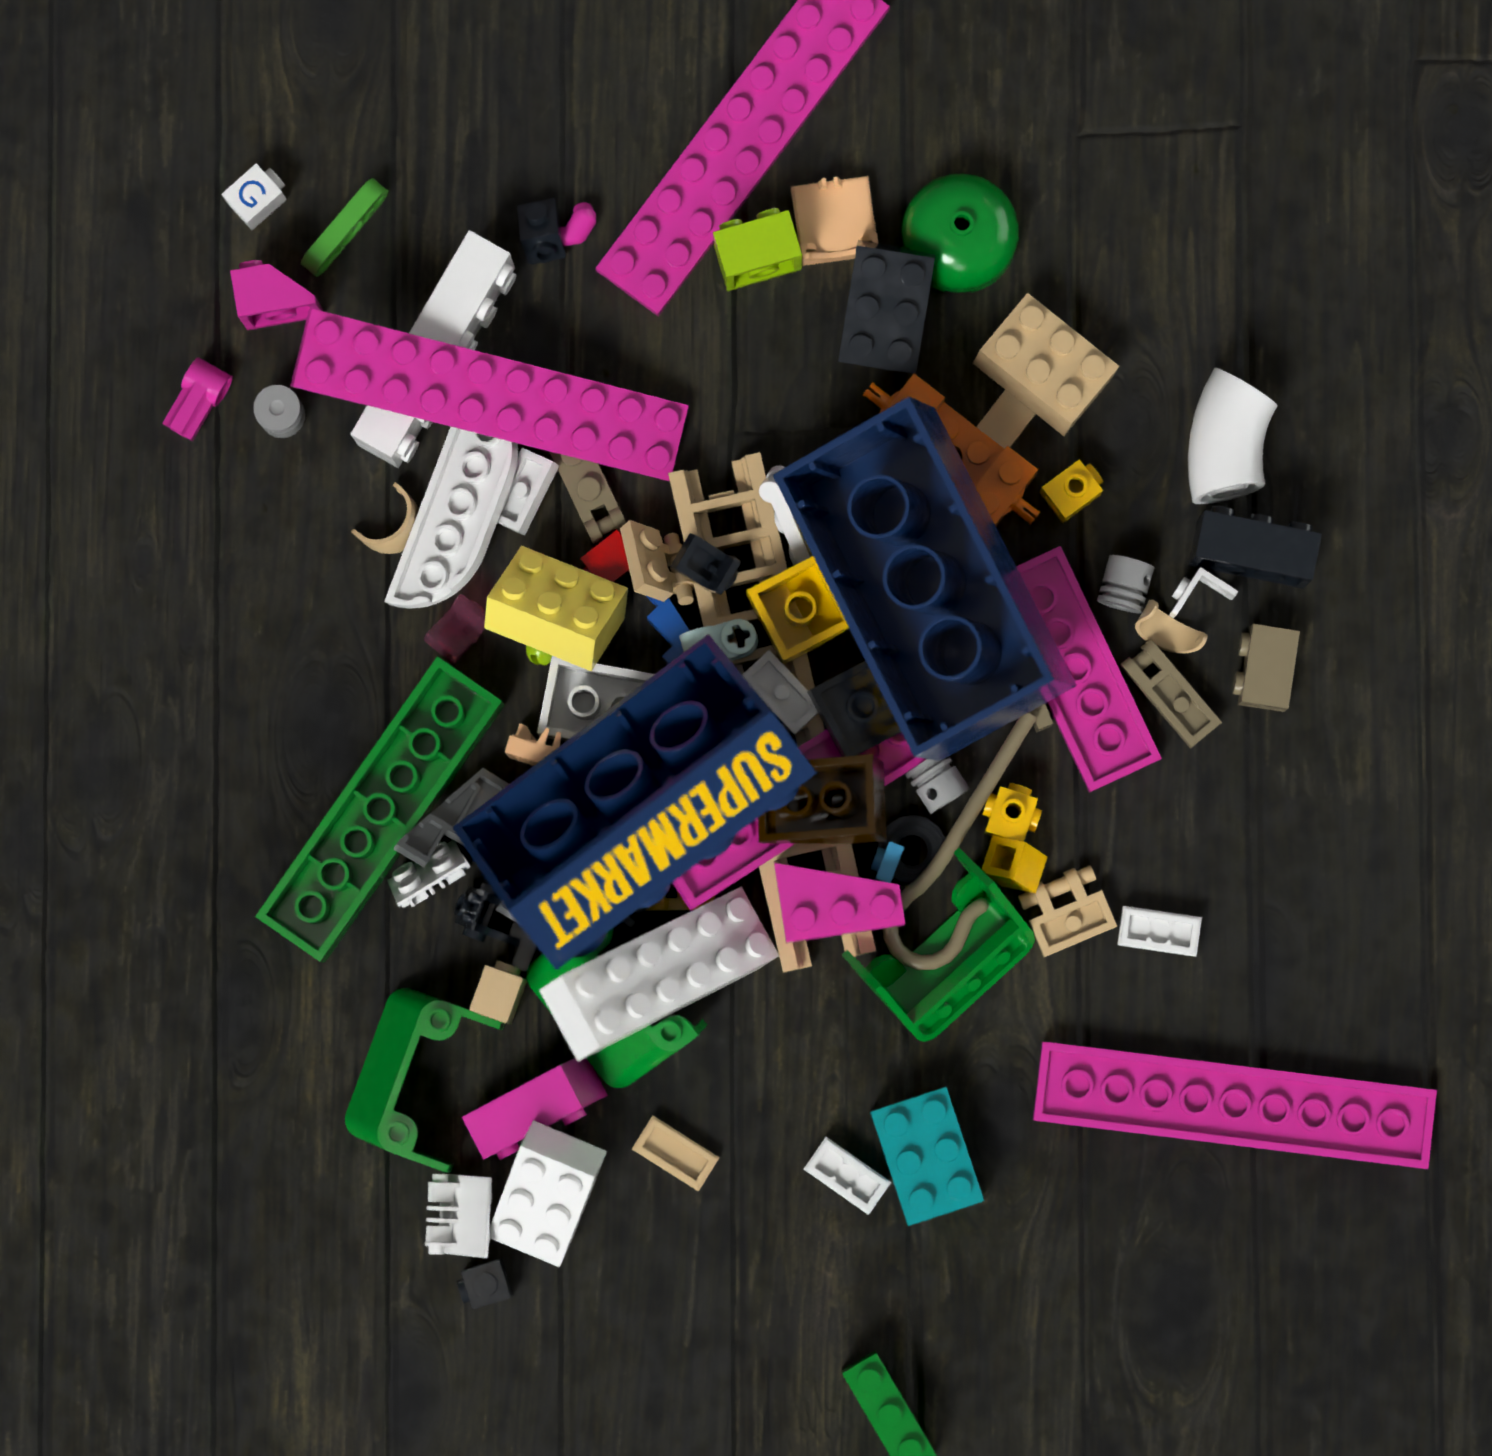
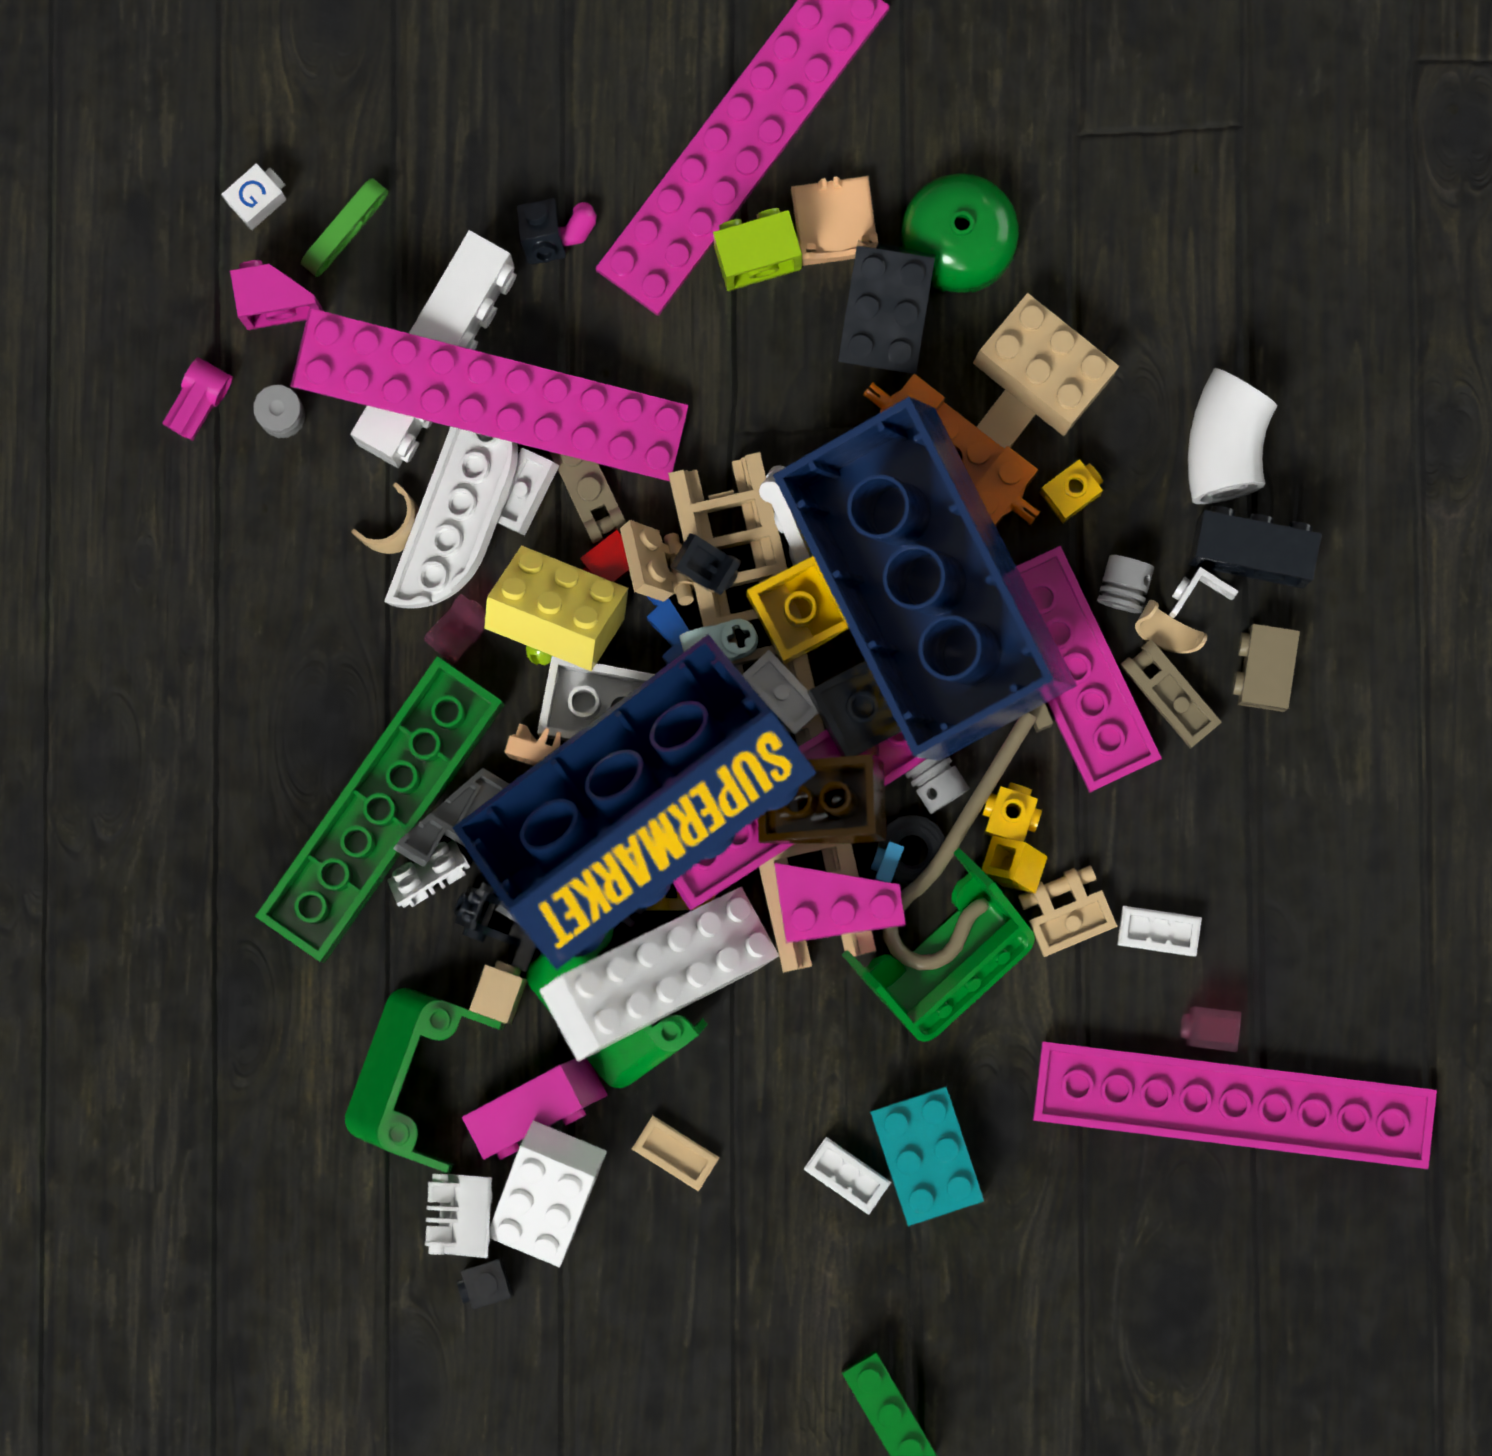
none -> clear pink brick [1180,1006,1241,1052]

